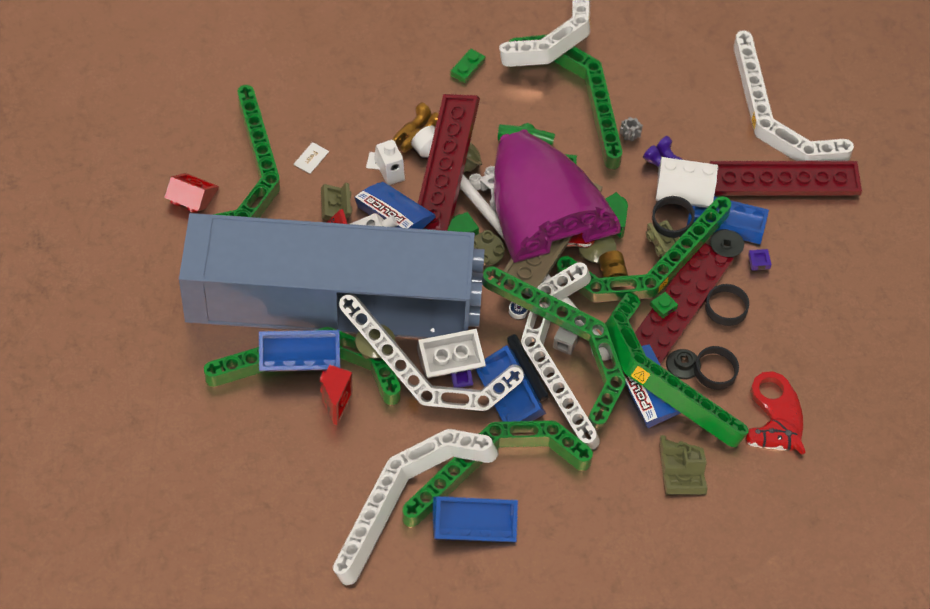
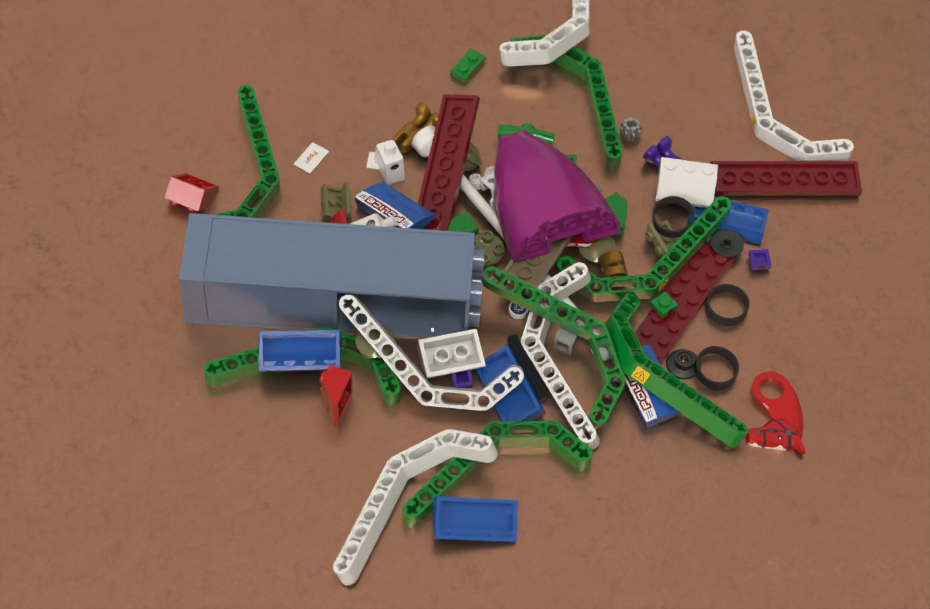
olive slope [660,435,708,494] -> none

